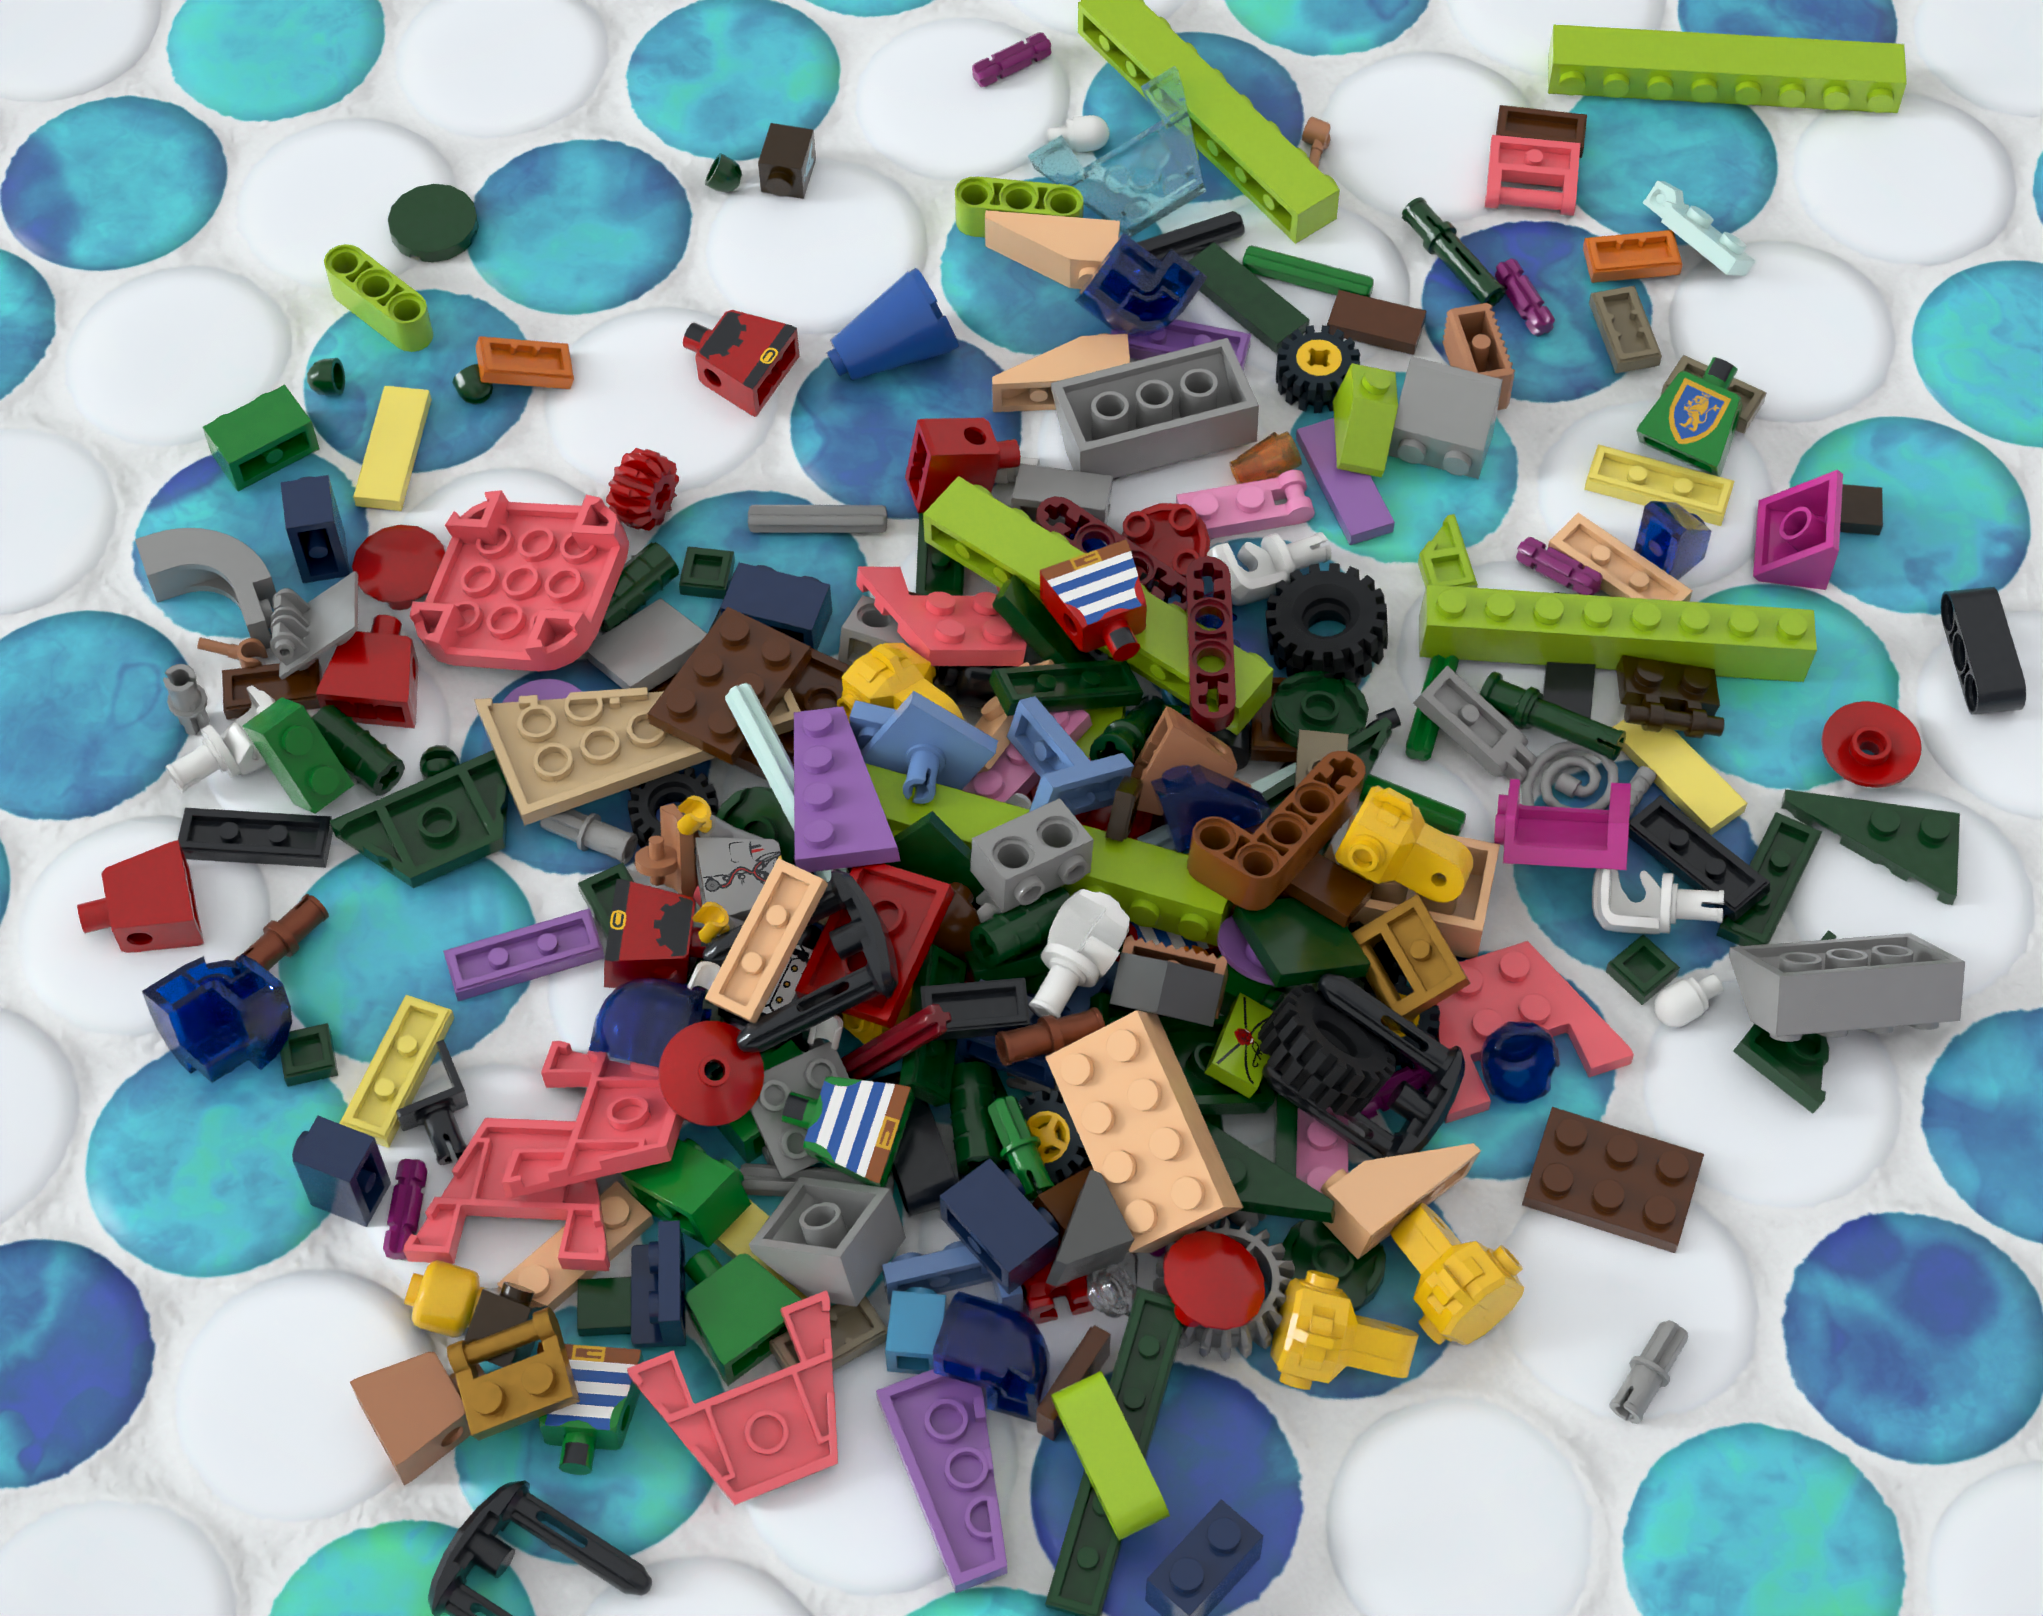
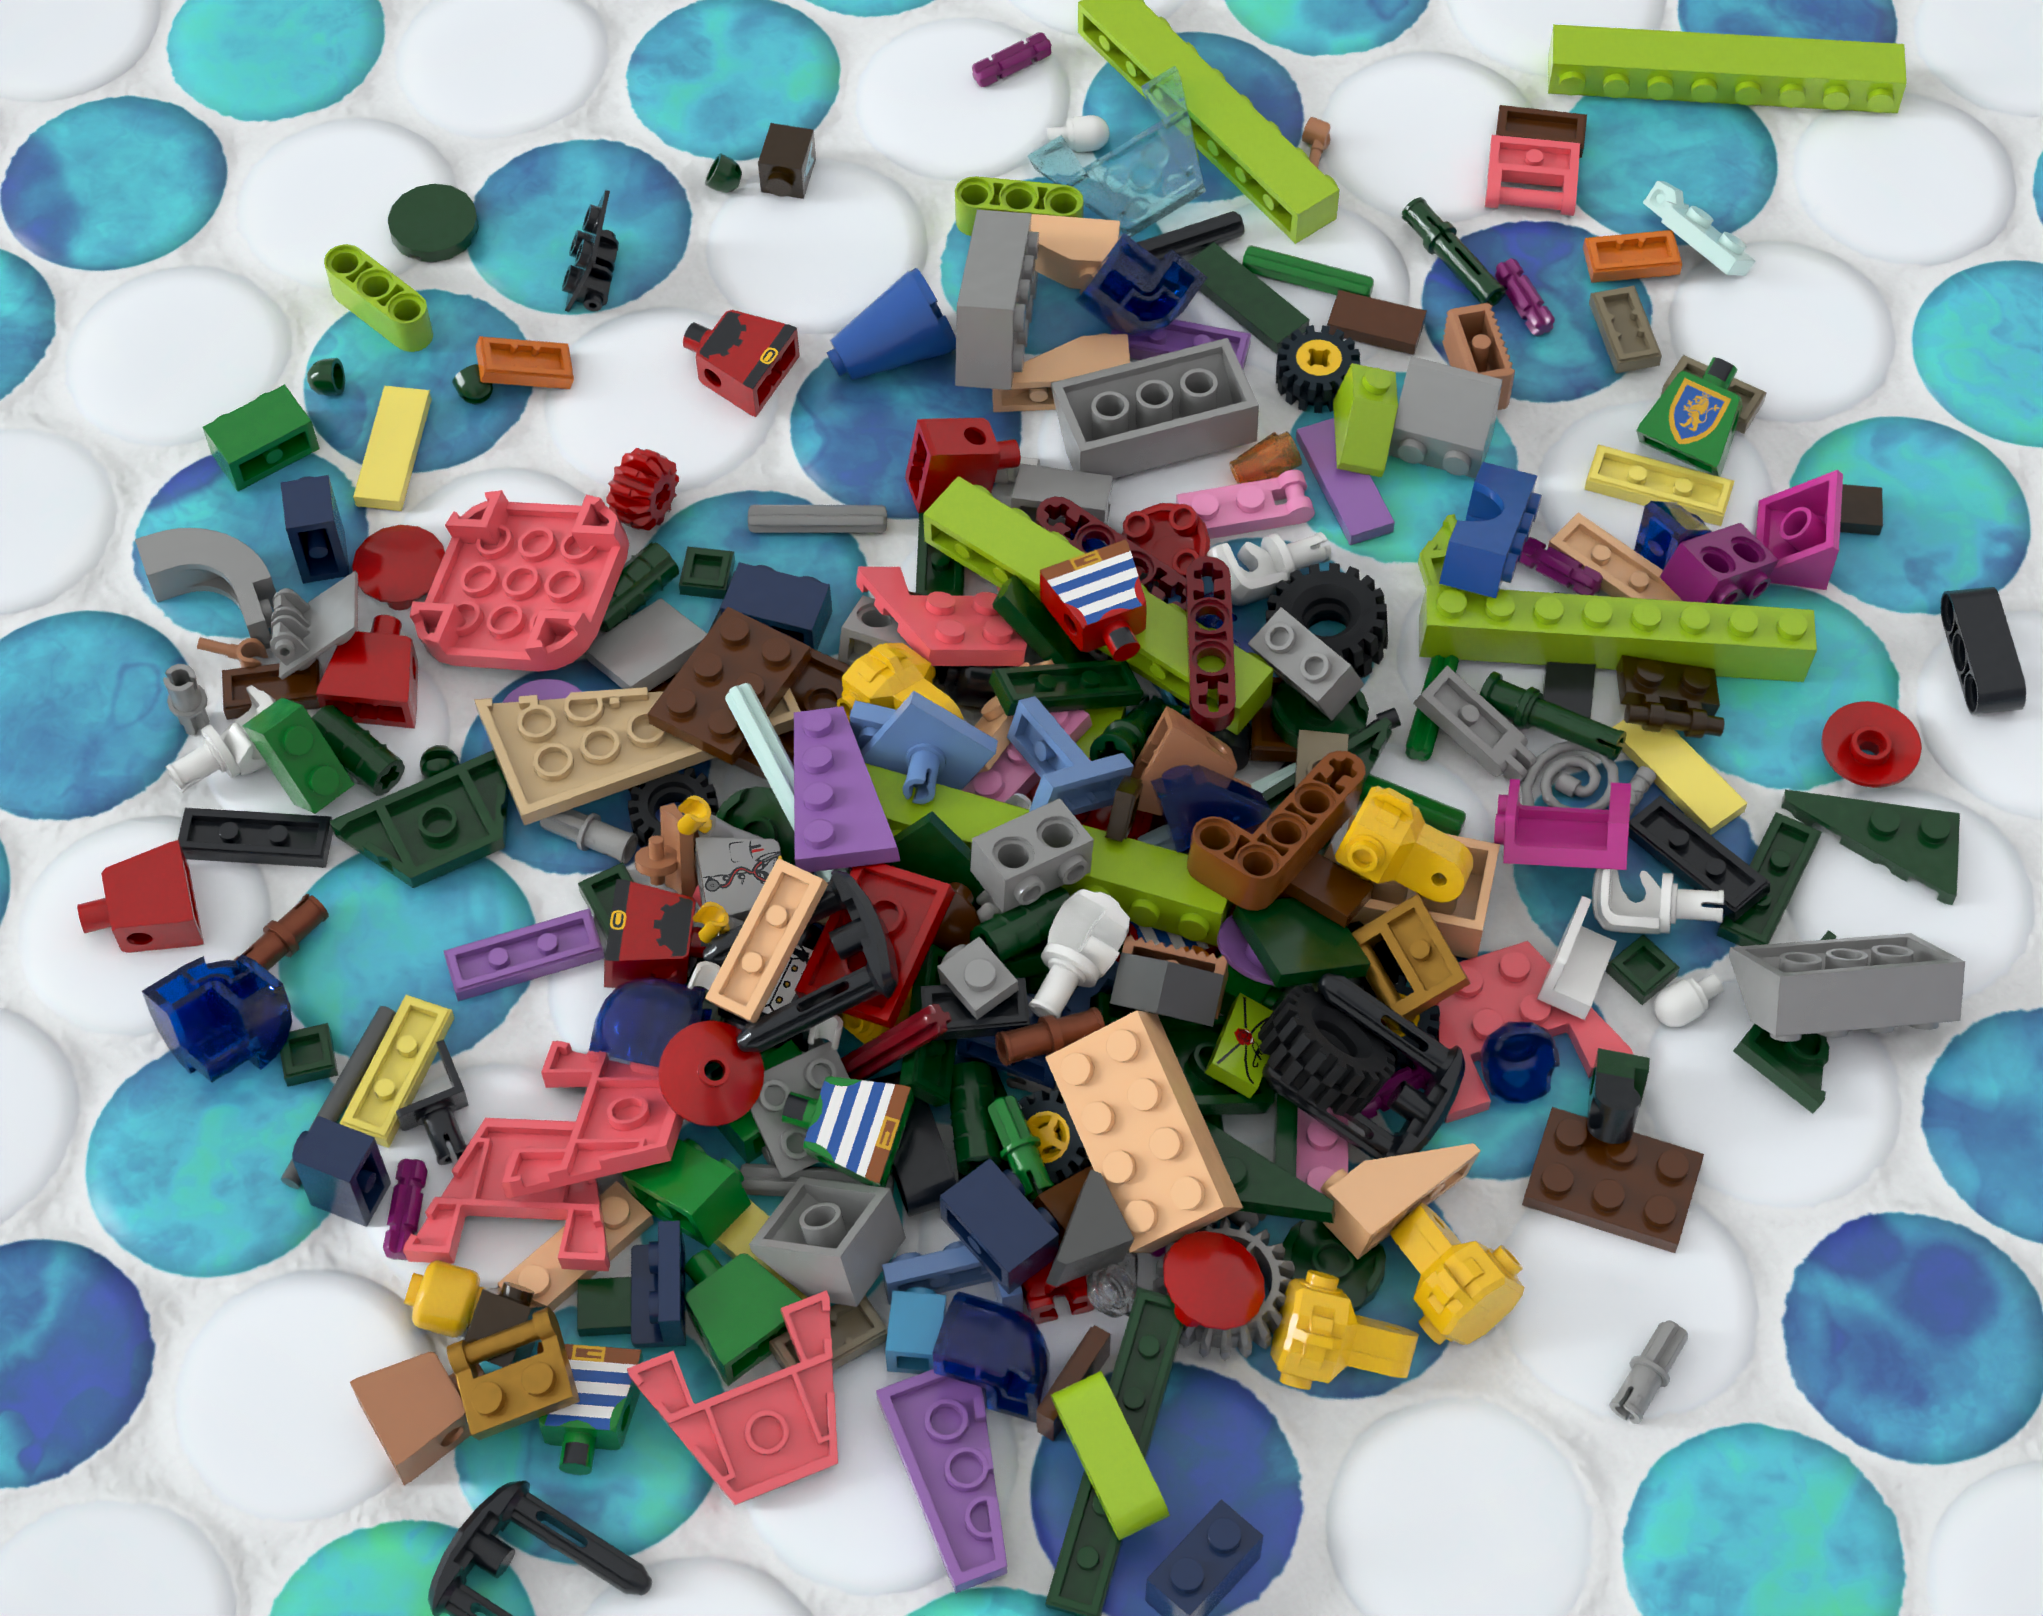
none -> dark grey bar [281,1006,396,1189]
none -> black hinge [562,190,619,312]
none -> light grey bracket [937,937,1019,1020]
none -> light grey brick [955,210,1039,390]
none -> light grey brick [1248,607,1365,721]
none -> blue arch [1439,462,1542,598]
none -> white panel [1537,896,1617,1020]
none -> black leg [1587,1048,1650,1144]
none -> magenta brick [1660,523,1779,604]

